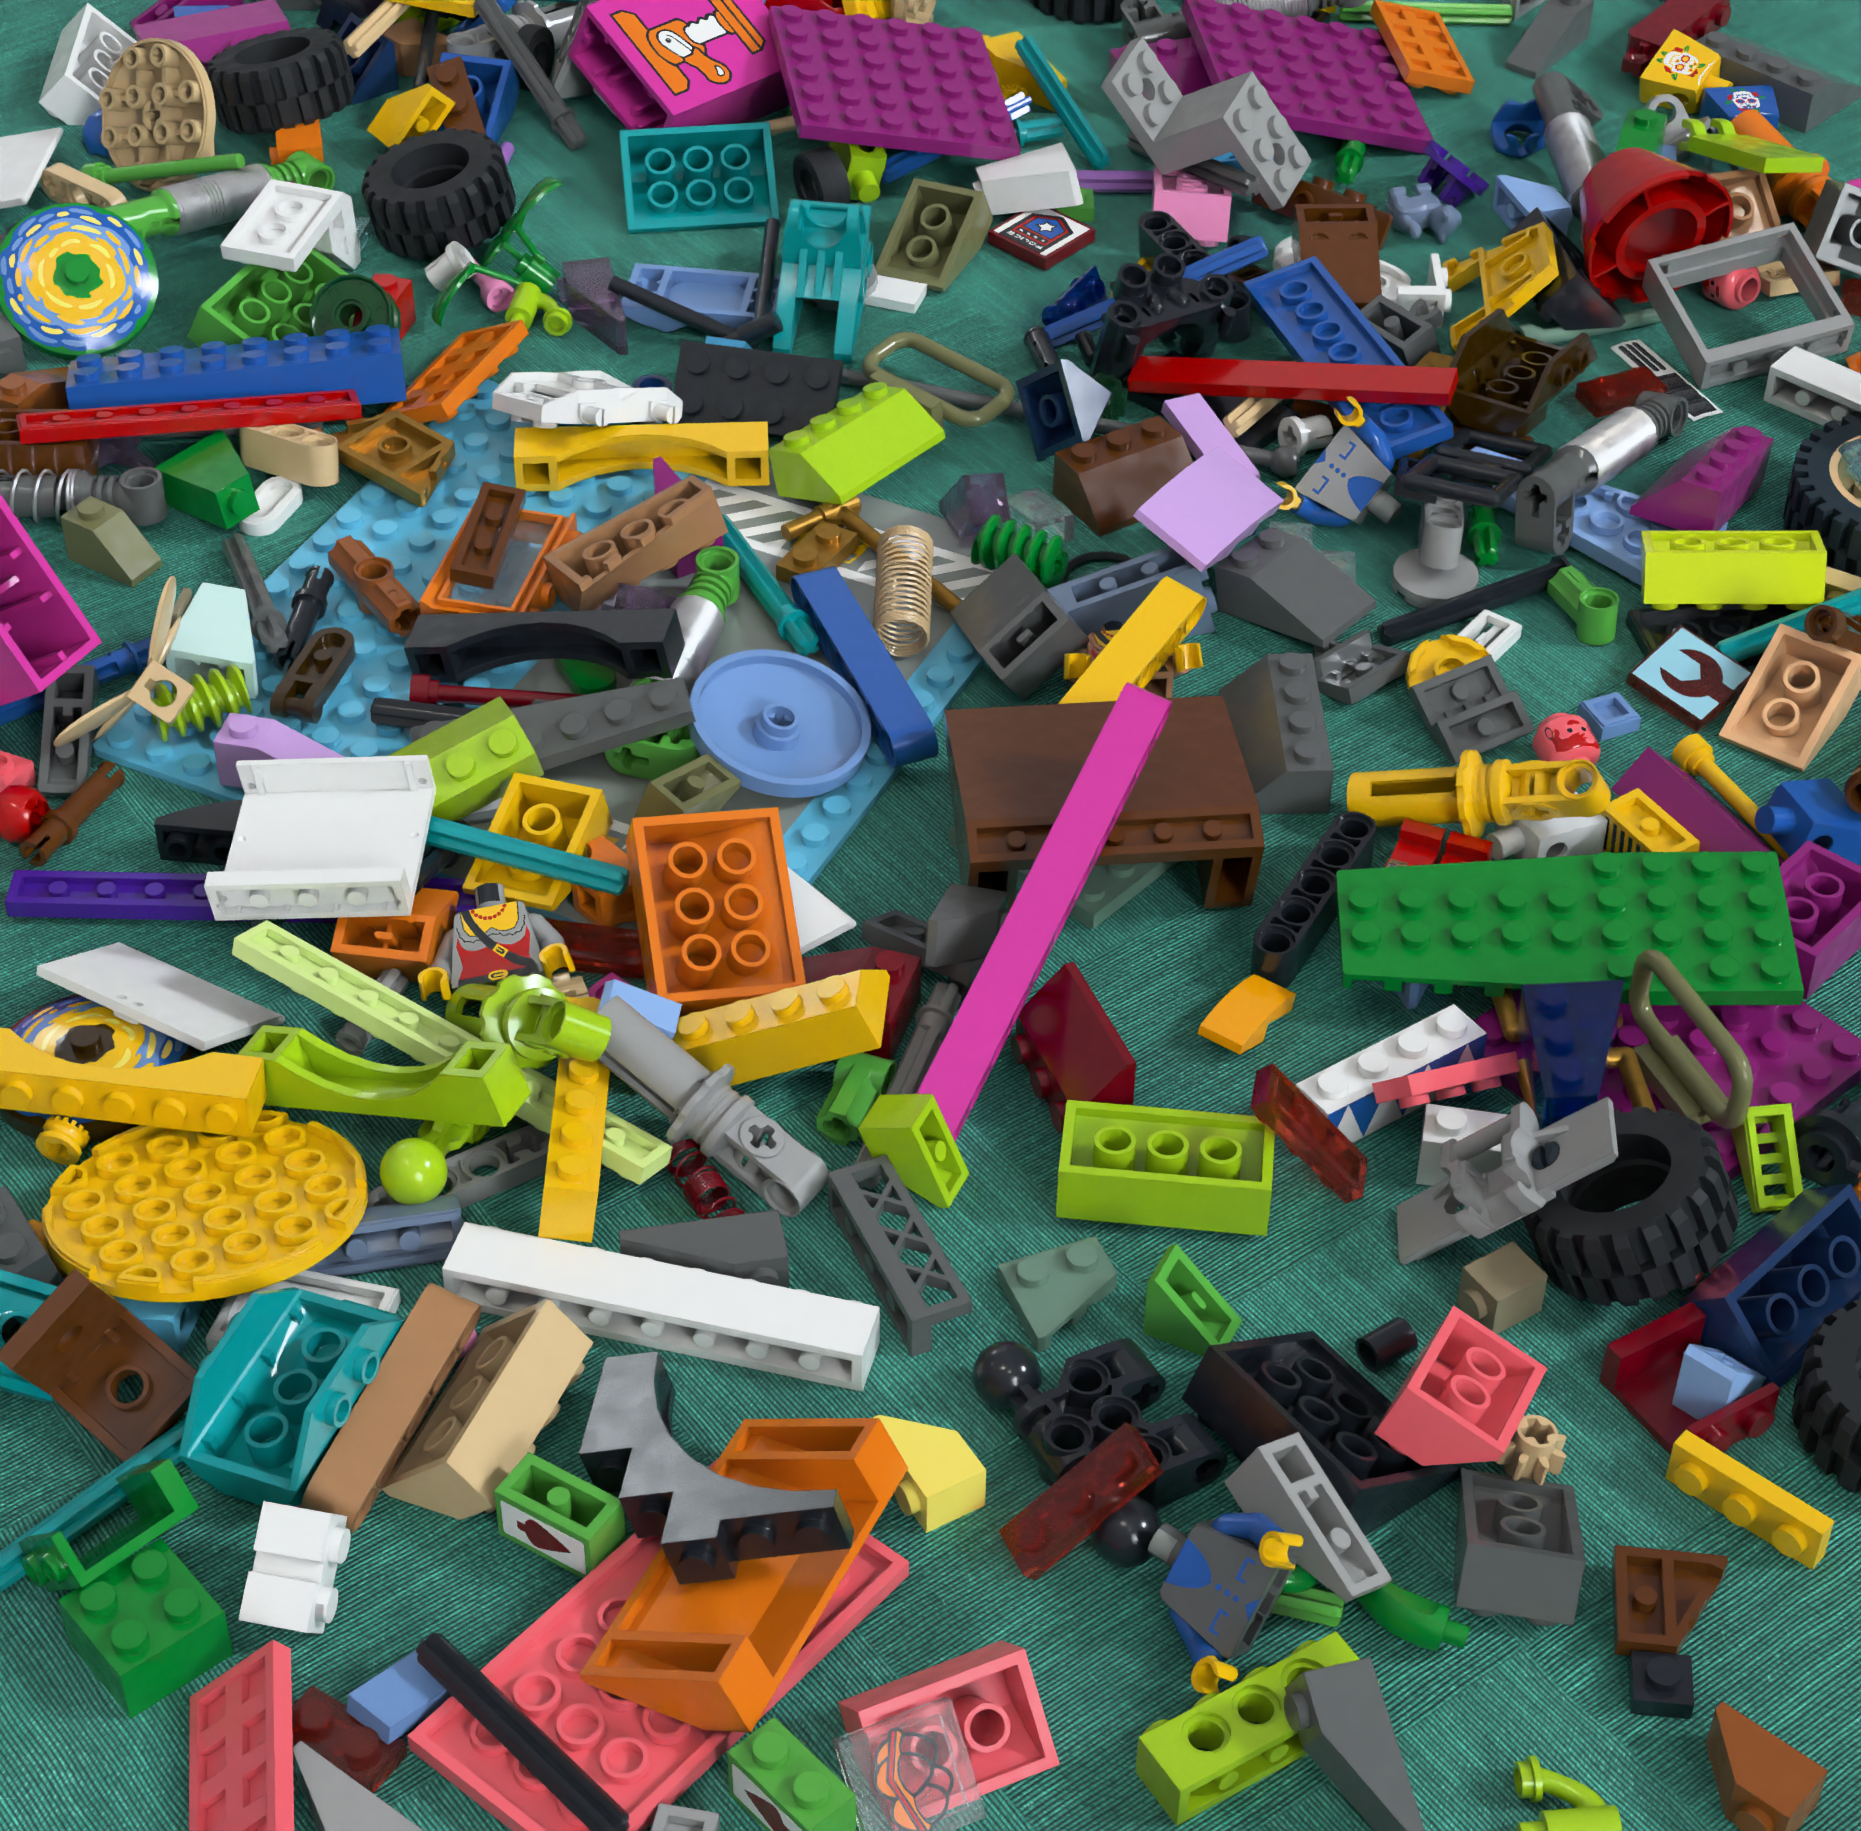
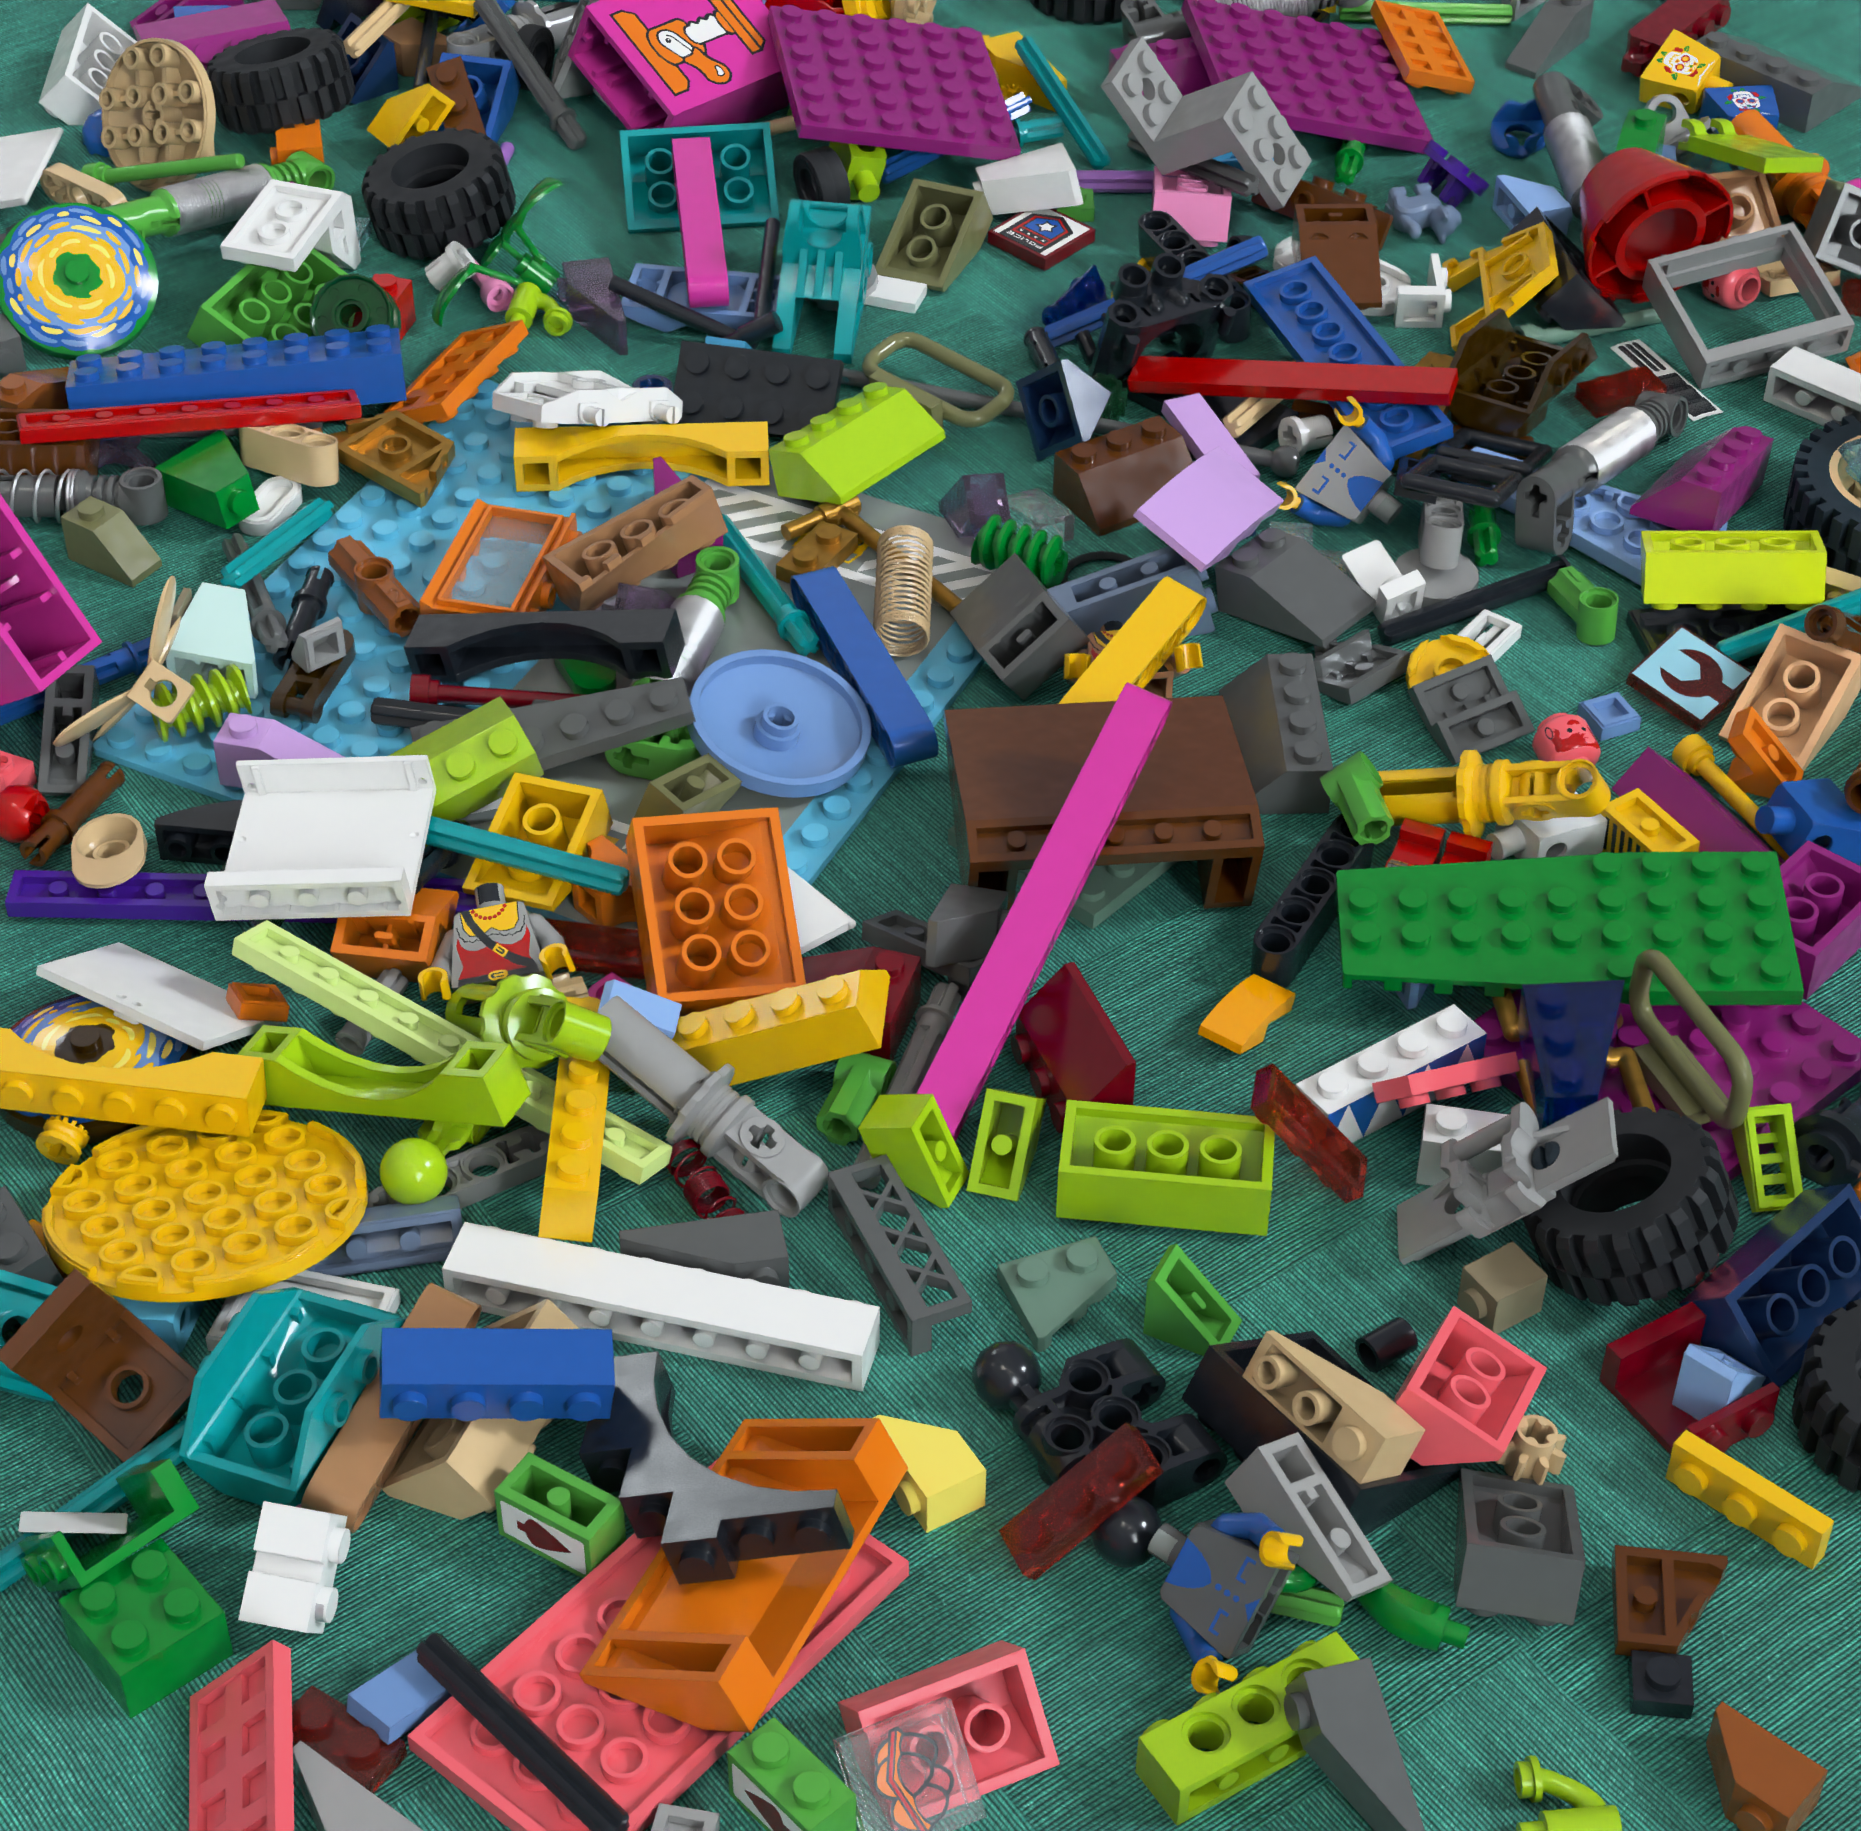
reddish brown plate [450,482,526,590] -> none
dark grey brick [1360,294,1444,366] -> none
none -> white sticker [18,1511,128,1534]
none -> tan cap [71,813,148,889]
none -> teal axle [220,497,334,589]
none -> orange tile [226,982,290,1022]
none -> light grey slope [291,617,346,673]
none -> blue brick [379,1328,615,1421]
none -> dark pink beam [671,137,729,308]
none -> lime slope [966,1088,1046,1201]
none -> tan slope [1242,1330,1426,1484]
none -> bright green piece [1320,751,1394,845]
none -> white bracket [1341,540,1426,624]
none -> orange slope [1727,706,1804,798]

